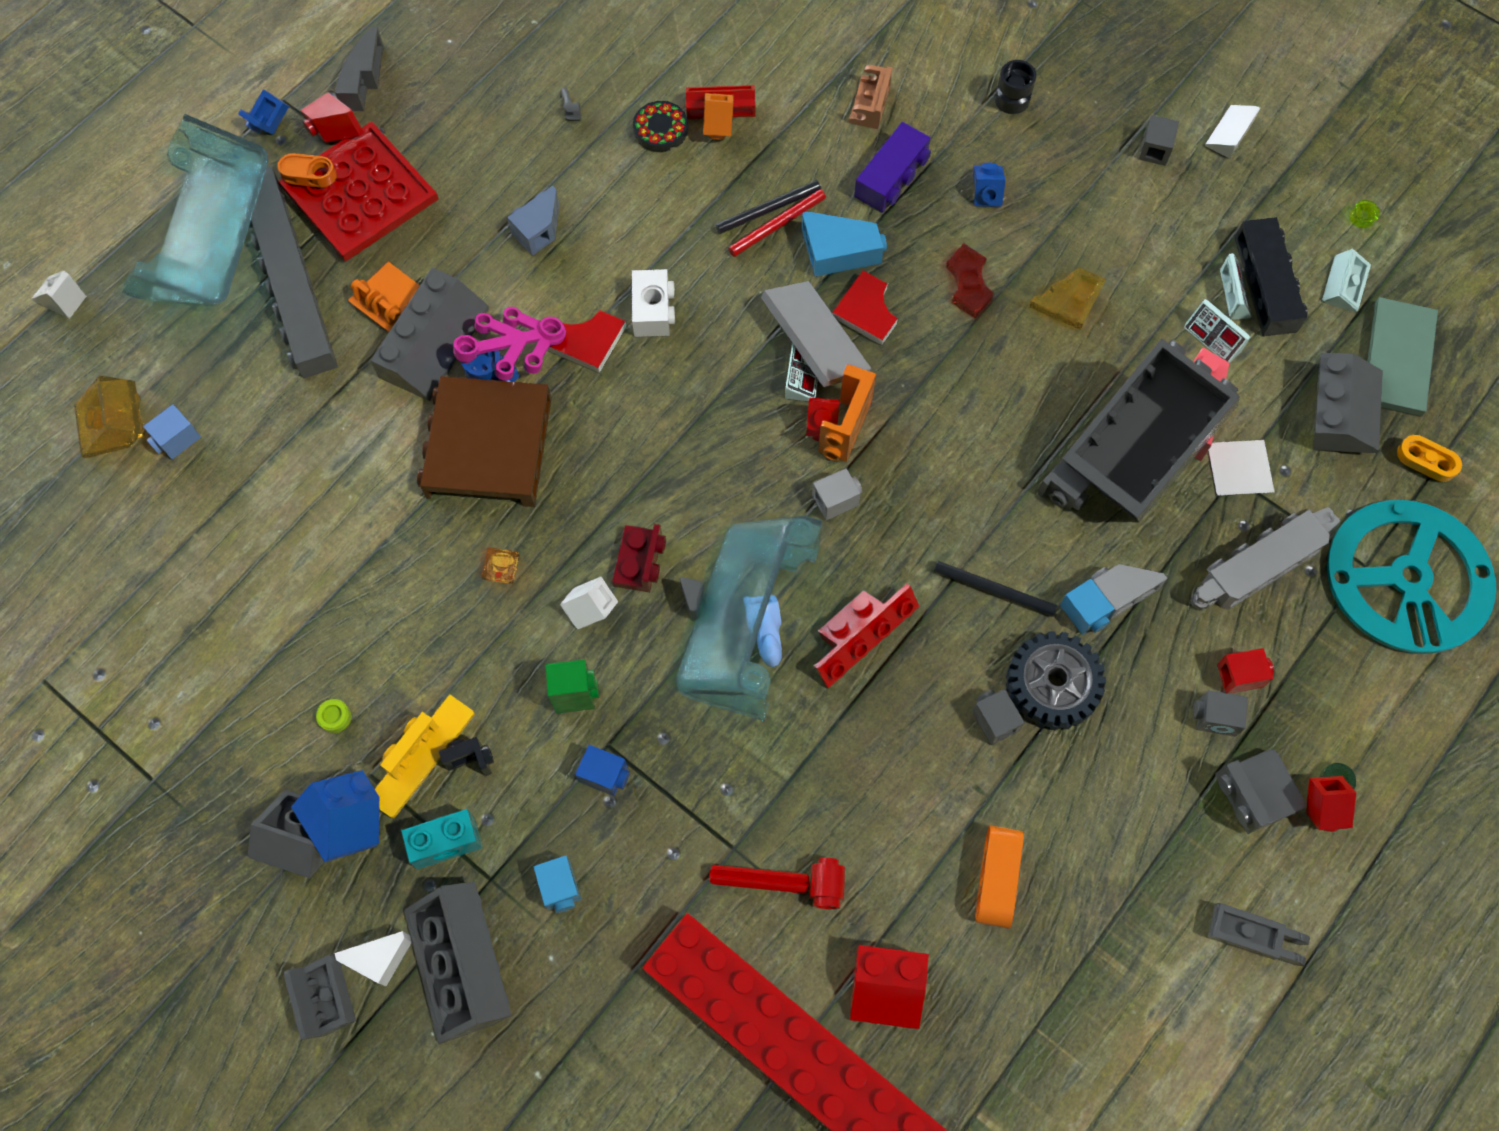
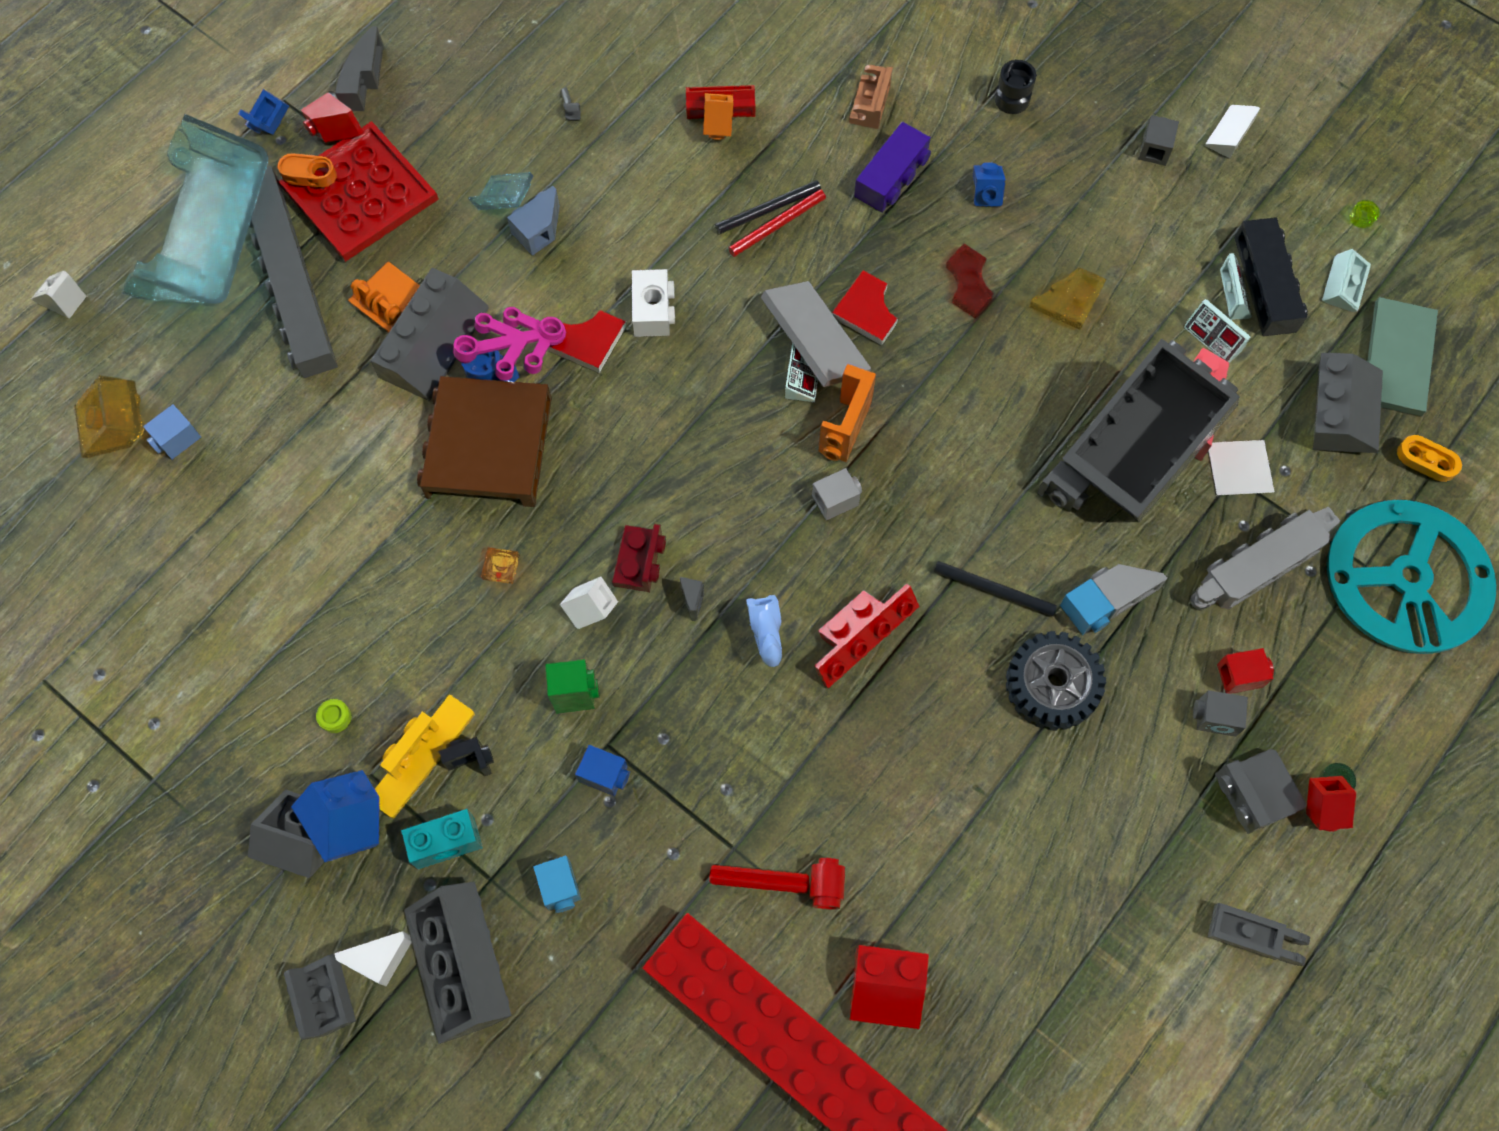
tile [633,101,688,152] -> none
clear light blue windscreen [676,516,823,721] -> none
dark azure slope [801,212,887,277] -> none
red bracket [806,398,840,441] -> none
dark grey brick [972,689,1025,745] -> none
orange beam [975,825,1024,929] -> none
none -> clear light blue piece [468,172,534,210]

